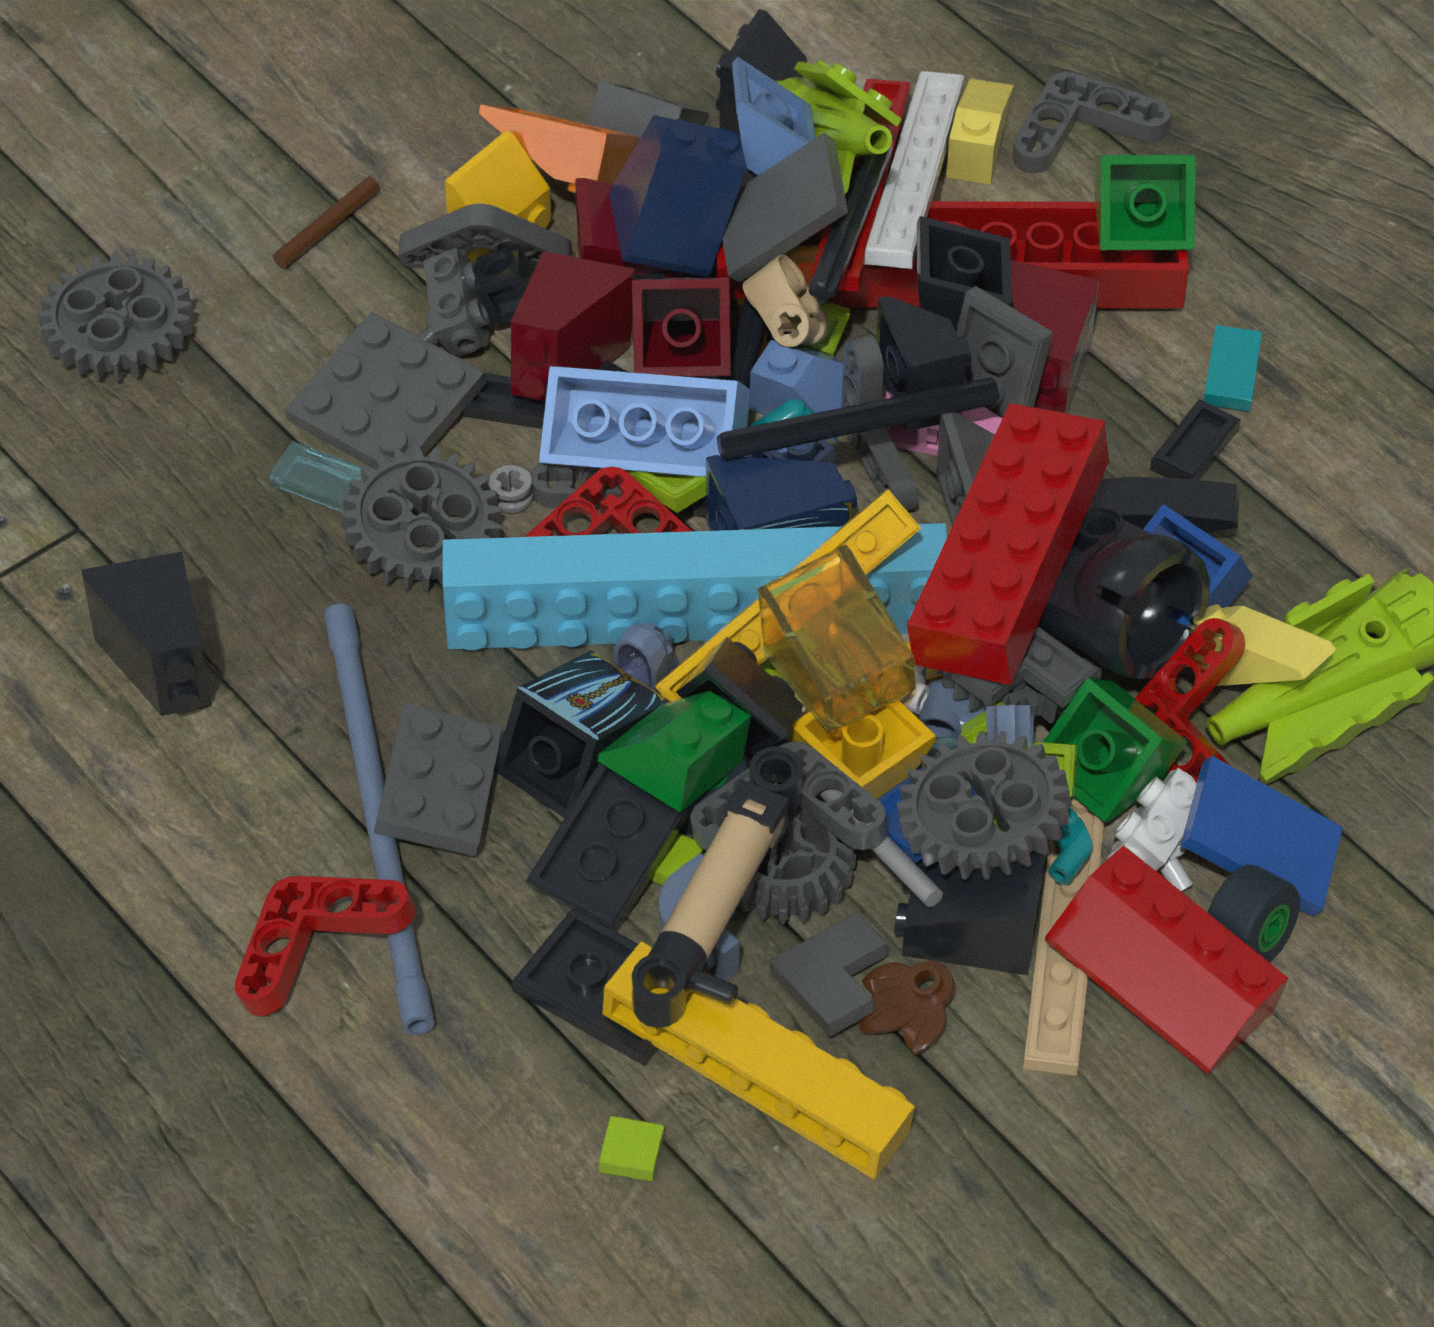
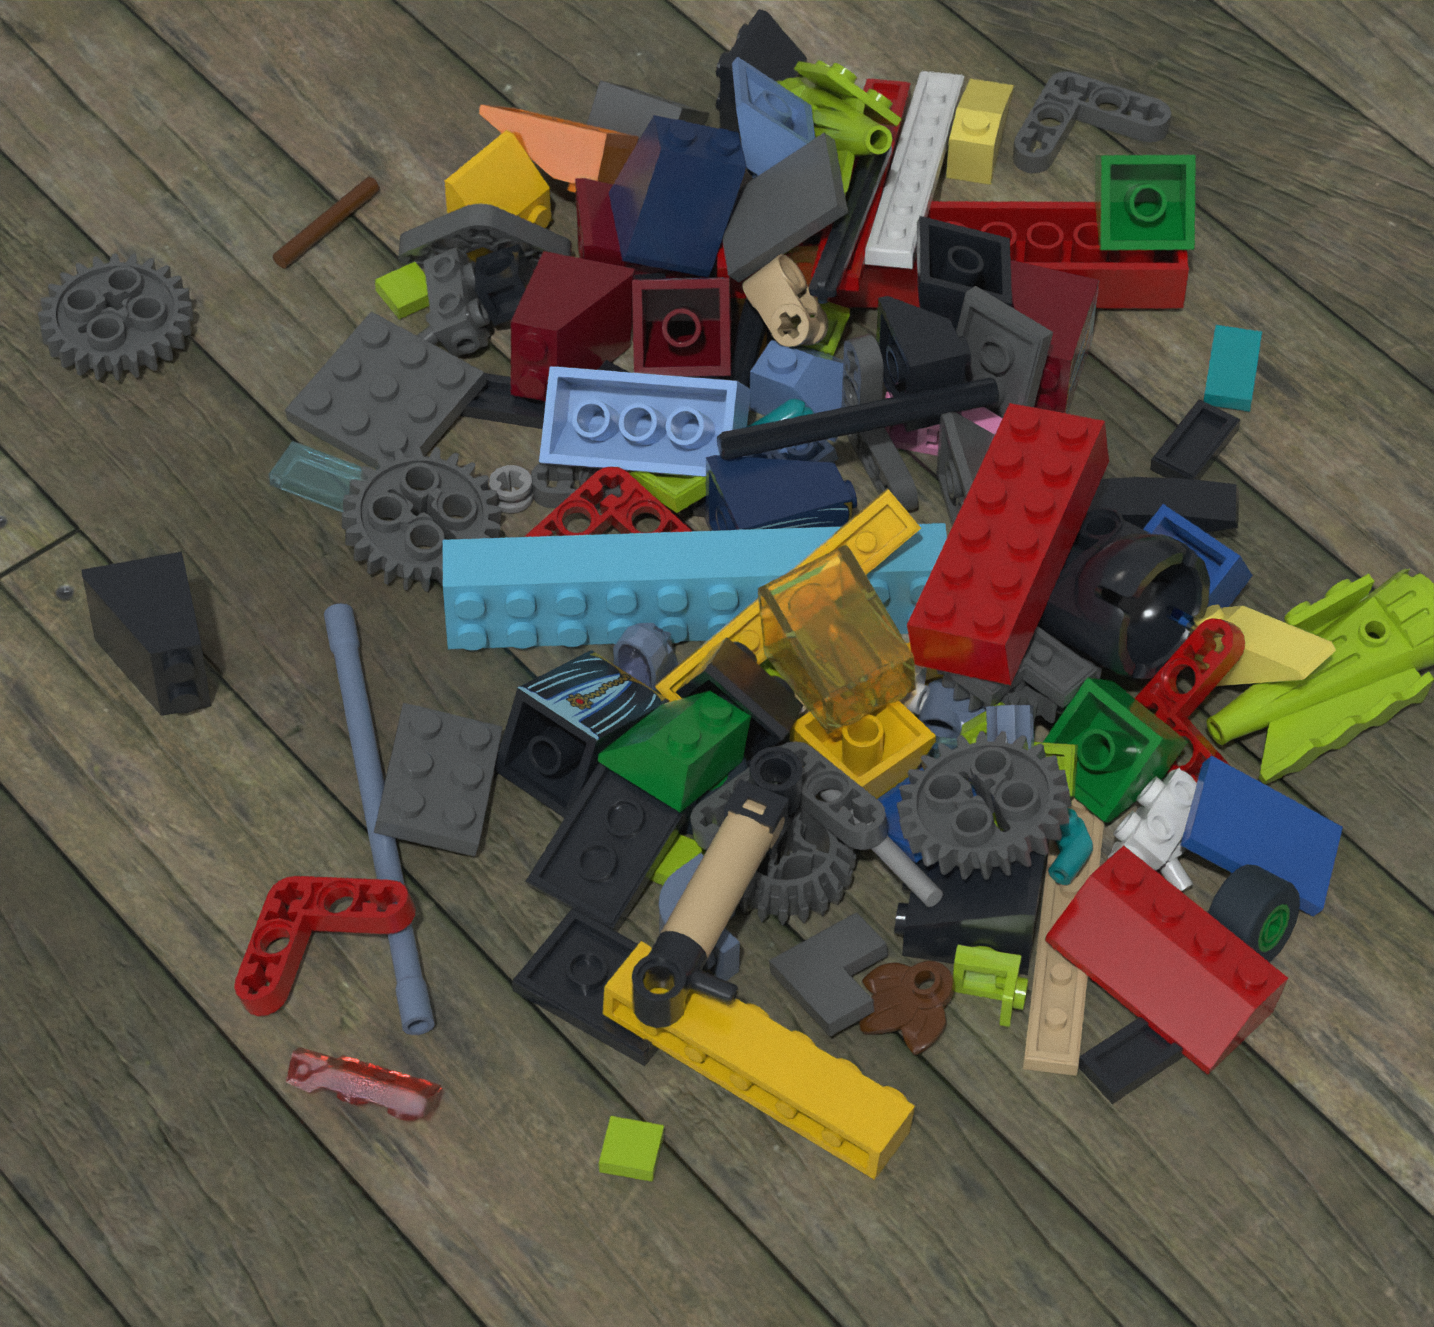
none -> clear red hinge [286,1047,443,1121]
none -> lime tile [375,262,429,319]
none -> lime bracket [953,945,1029,1027]
none -> black tile [1078,1017,1185,1104]

